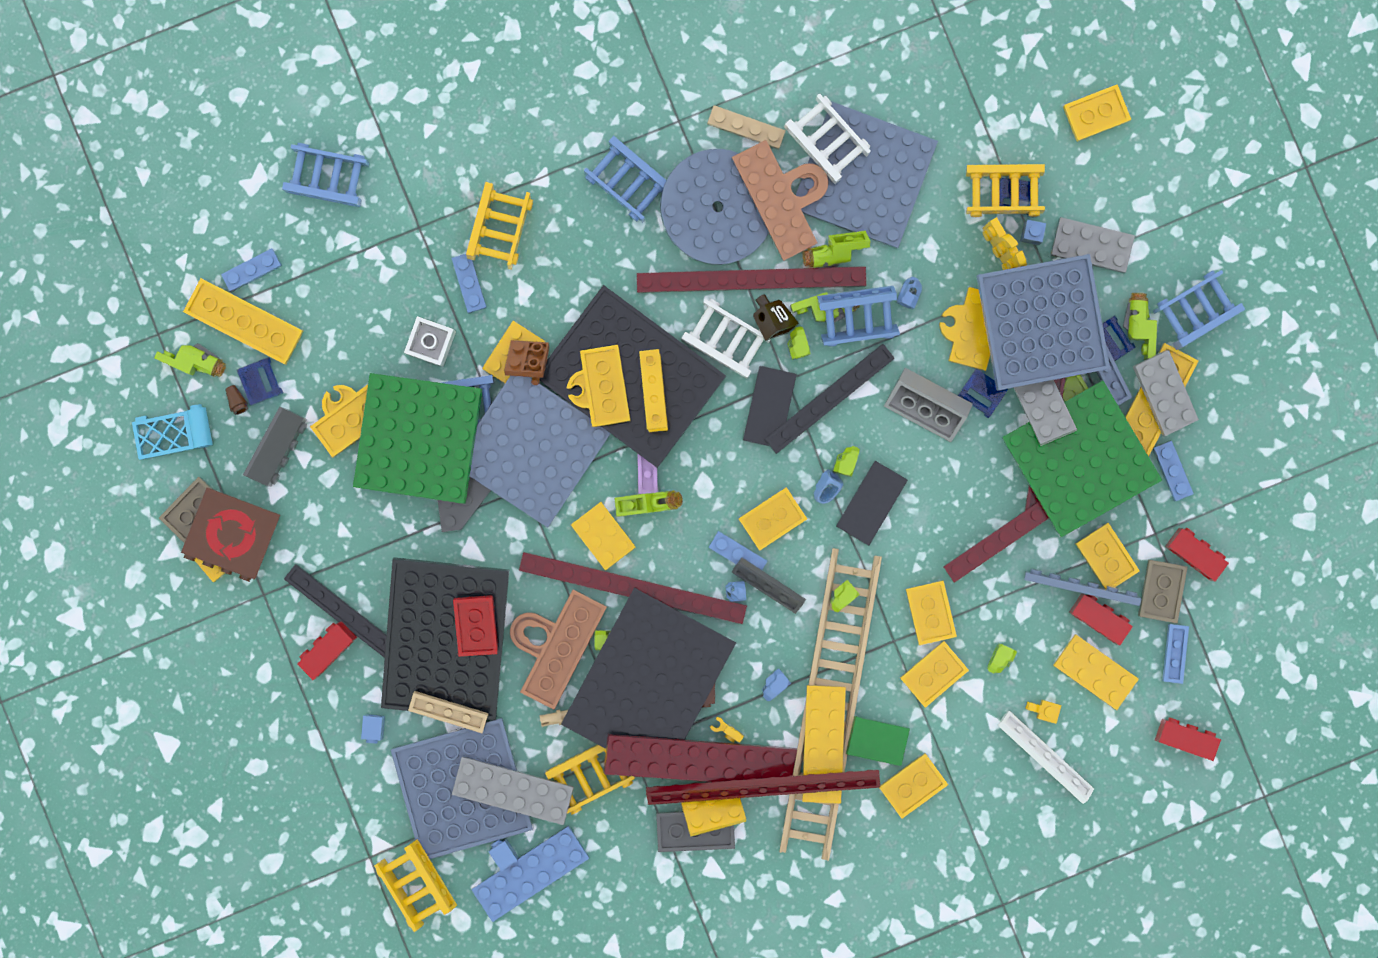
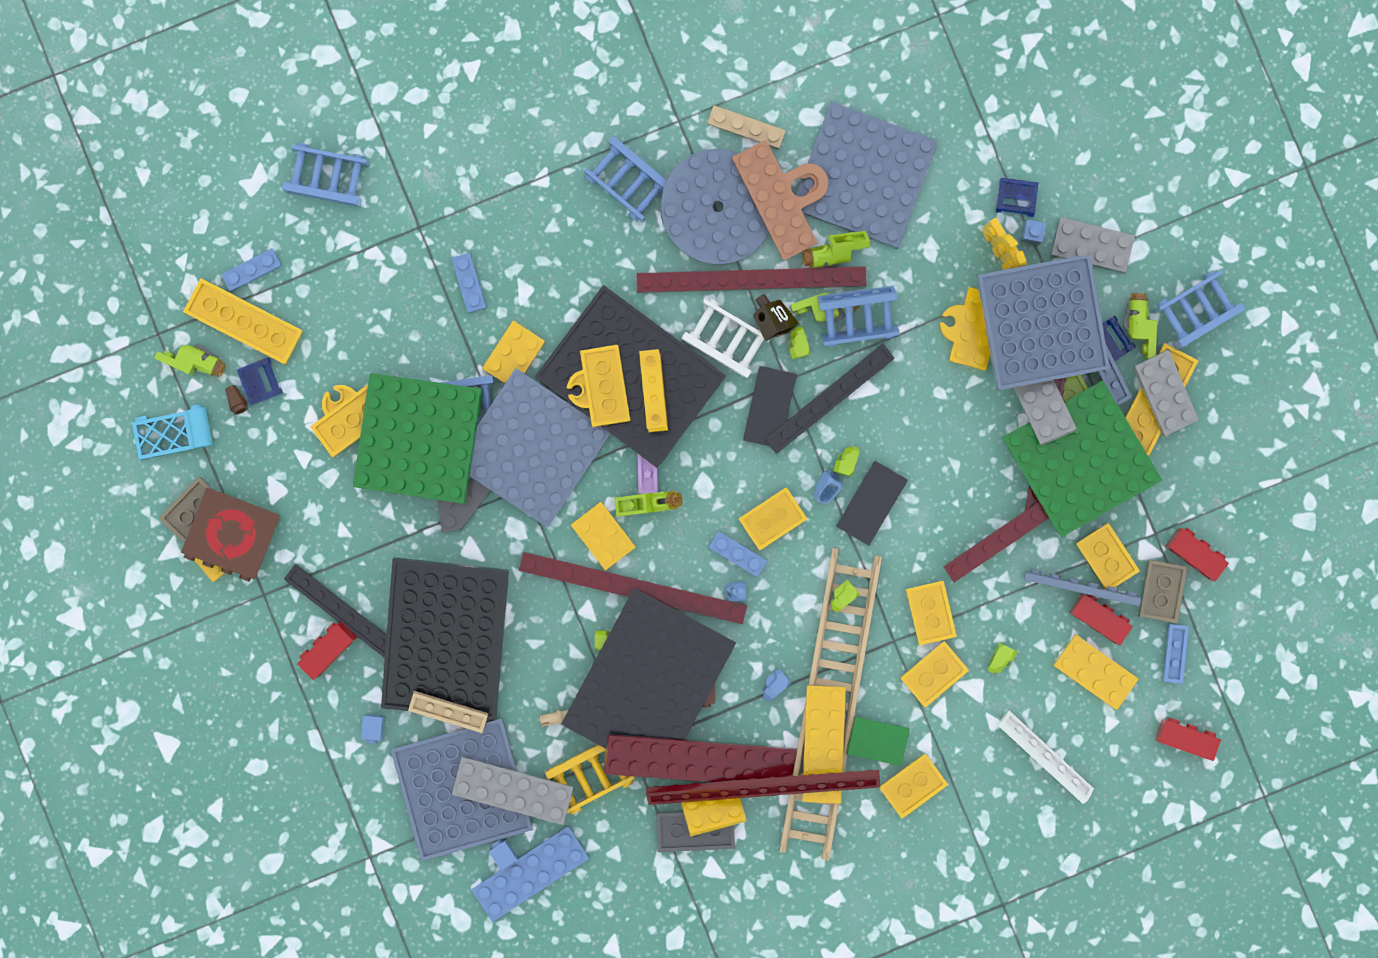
dark grey slope [243,406,307,487] -> none
yellow fence [374,839,457,932] -> none
white brick [404,316,456,367] -> none
red plate [453,596,498,657] -> none
yellow fence [466,182,533,270] -> none
dark orange plate [504,340,550,385] -> none
nougat plate [510,589,607,710] -> none
yellow plate [710,717,744,743] -> none
dark grey tile [732,558,806,614] -> none
white fence [784,94,871,184] -> none
light grey slope [884,368,973,442] -> none
medium blue rock [896,276,922,310] -> none
clear blue plate [958,368,1008,418] -> none
yellow fence [966,164,1045,217] -> none
yellow plate [1025,700,1062,724] -> none
yellow plate [1063,85,1131,142] -> none
medium blue plate [1153,441,1194,501] -> none

